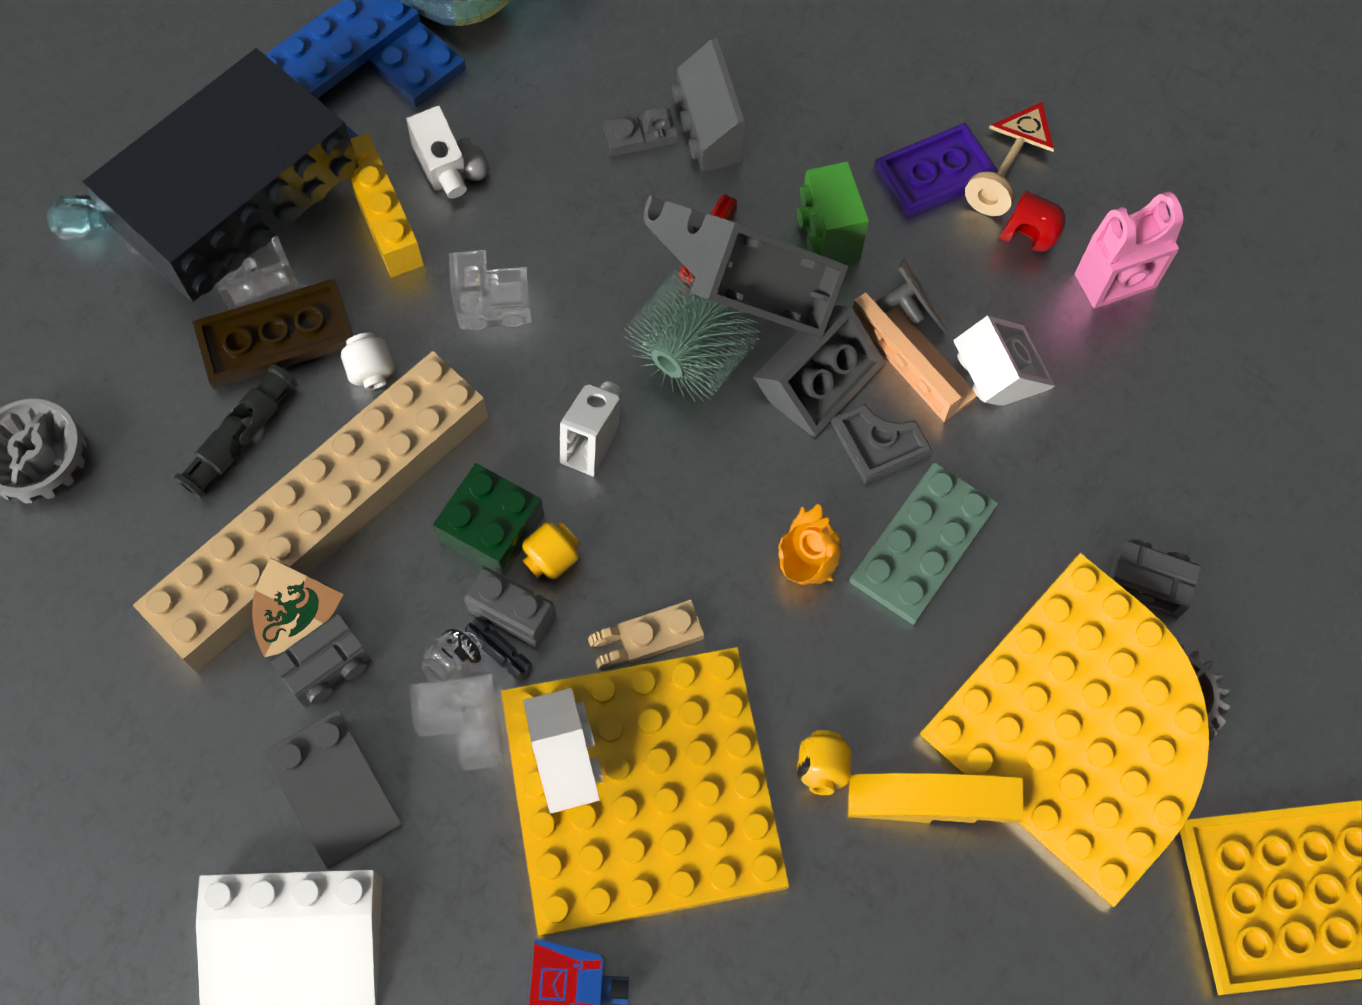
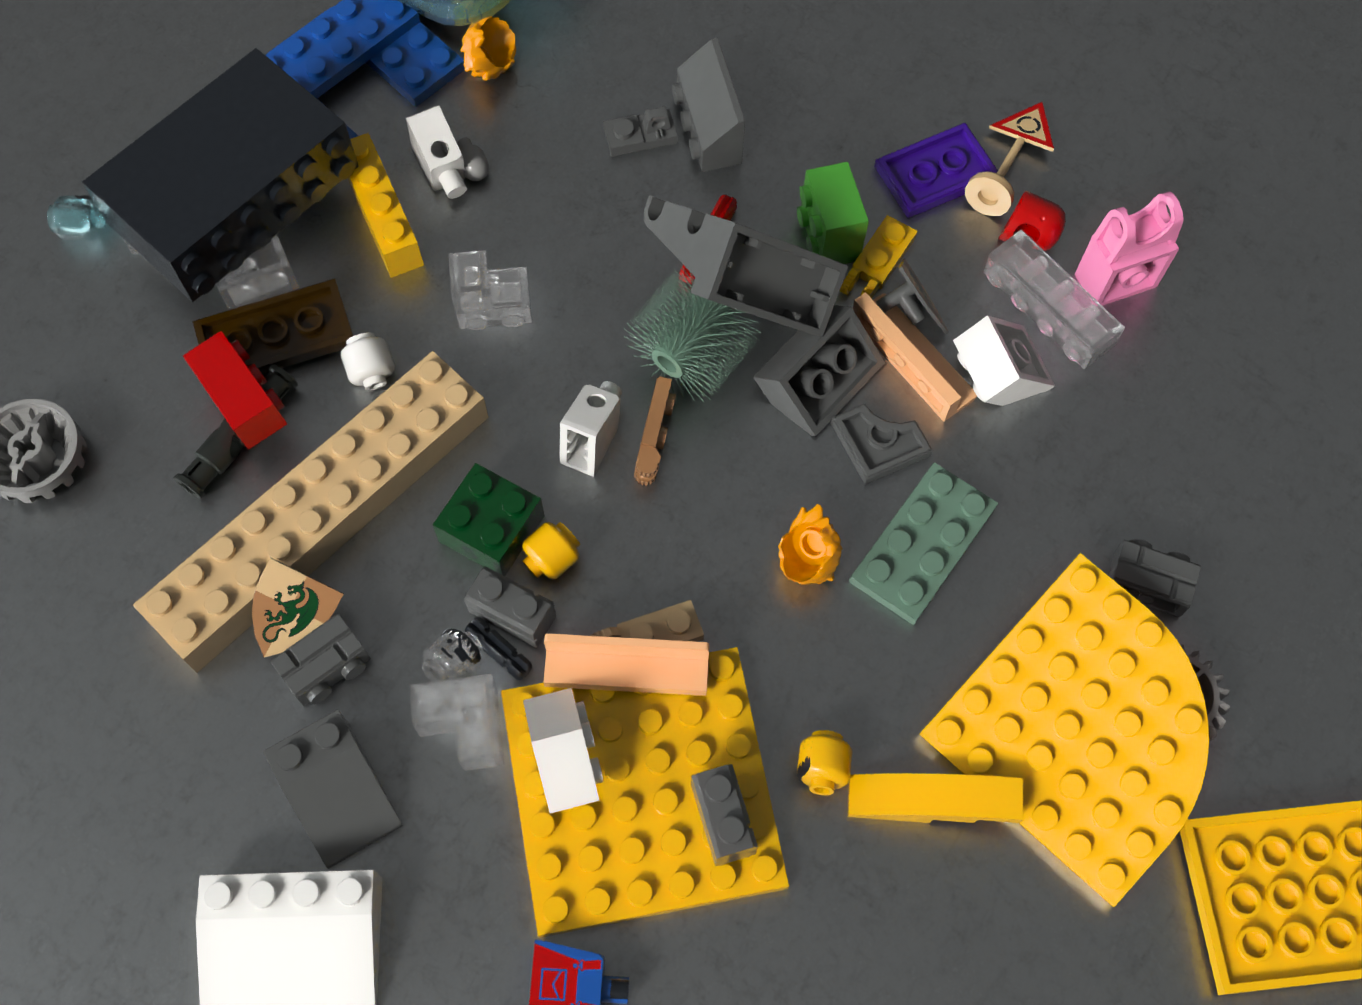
none -> red brick [182,331,287,450]
none -> light orange hair [460,16,516,81]
none -> light nougat panel [543,634,709,696]
none -> medium nougat hinge [634,376,676,486]
none -> dark grey brick [691,764,758,866]
none -> yellow hinge [840,215,918,299]
none -> clear brick [983,230,1125,370]

